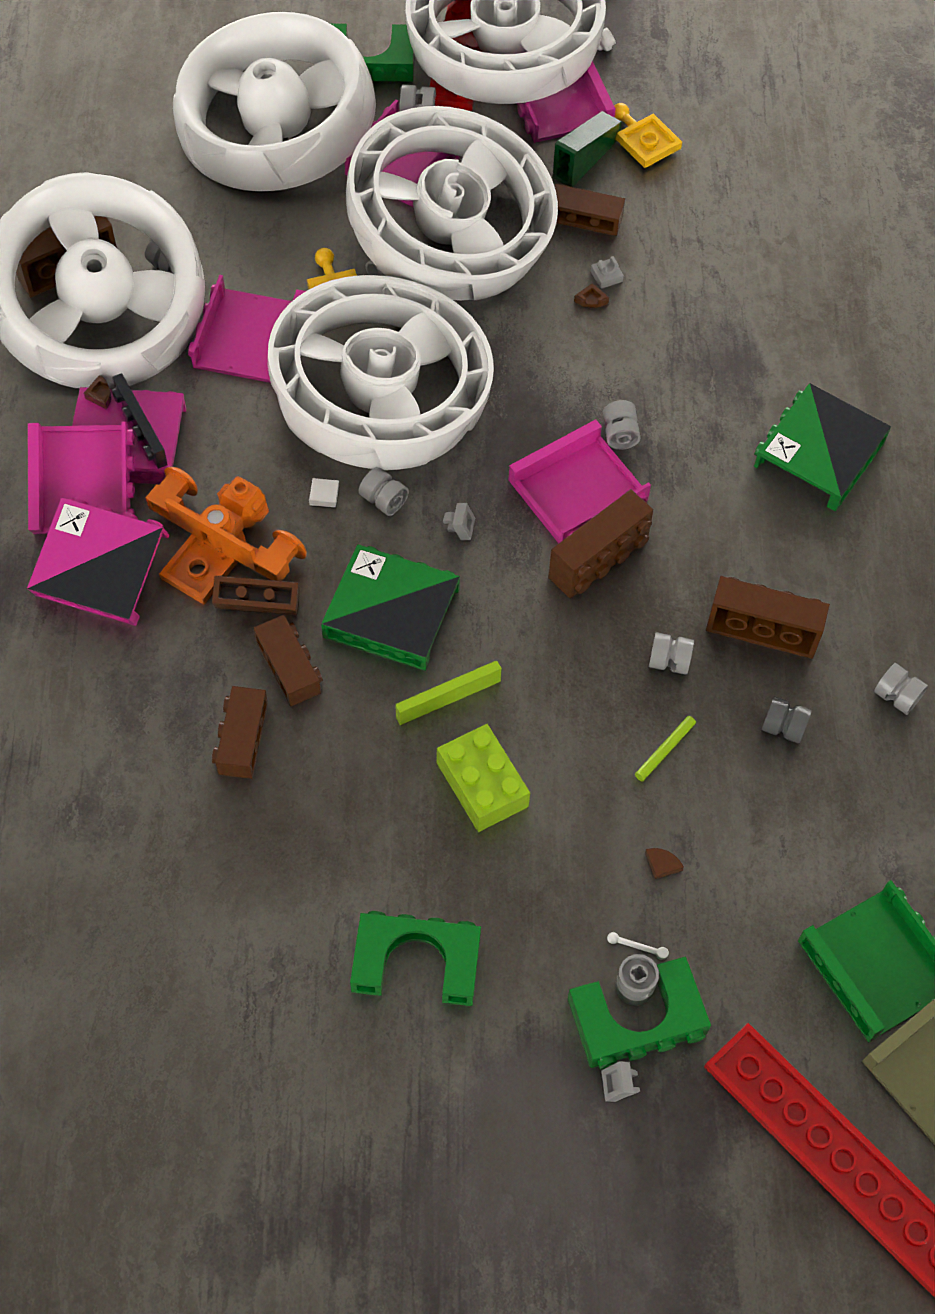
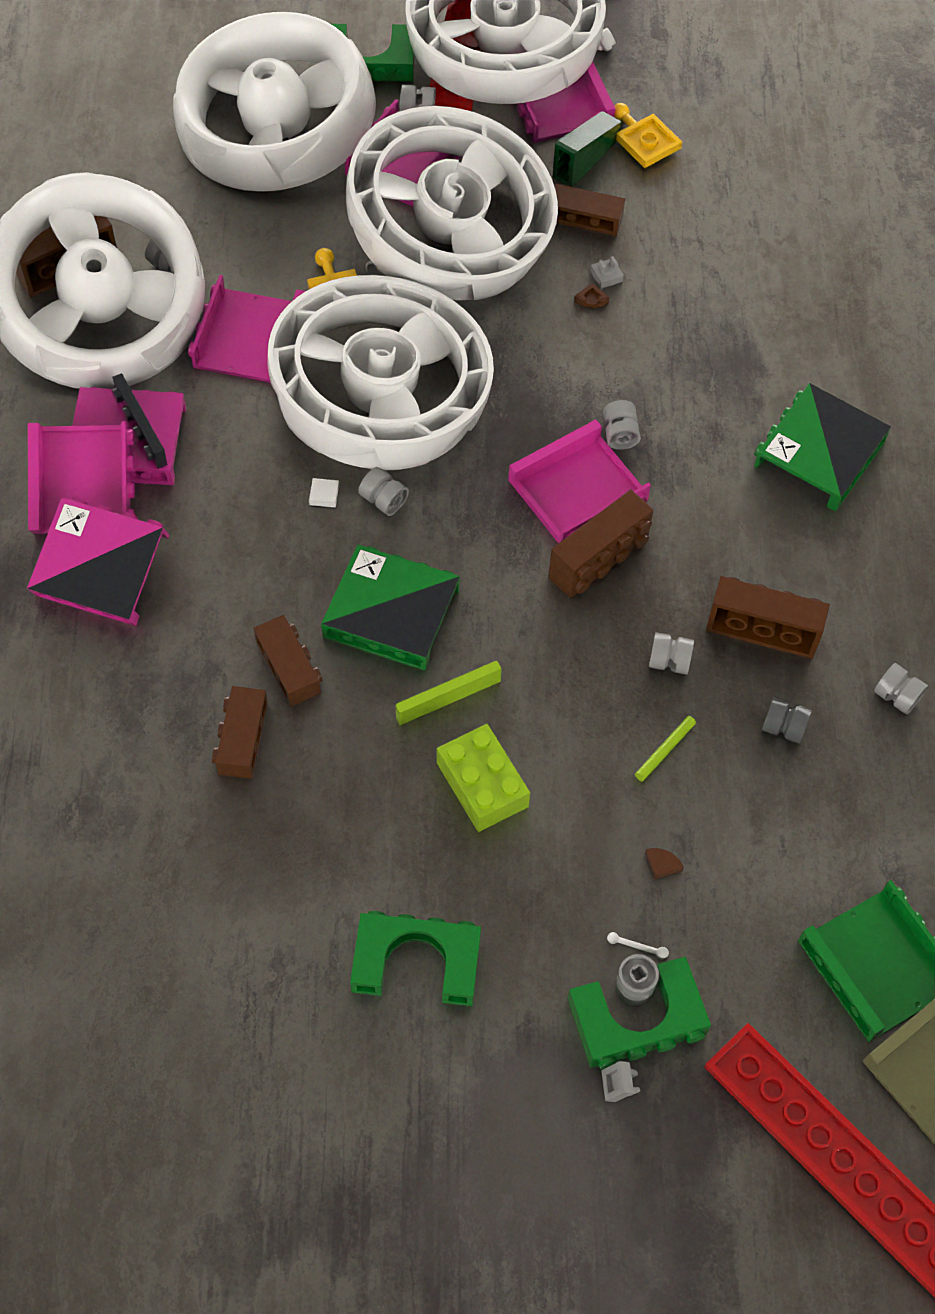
reddish brown tile [84,376,111,409] -> none
orange piece [145,467,307,605] -> none
reddish brown brick [212,576,300,615] -> none
light grey tile [443,503,475,540] -> none

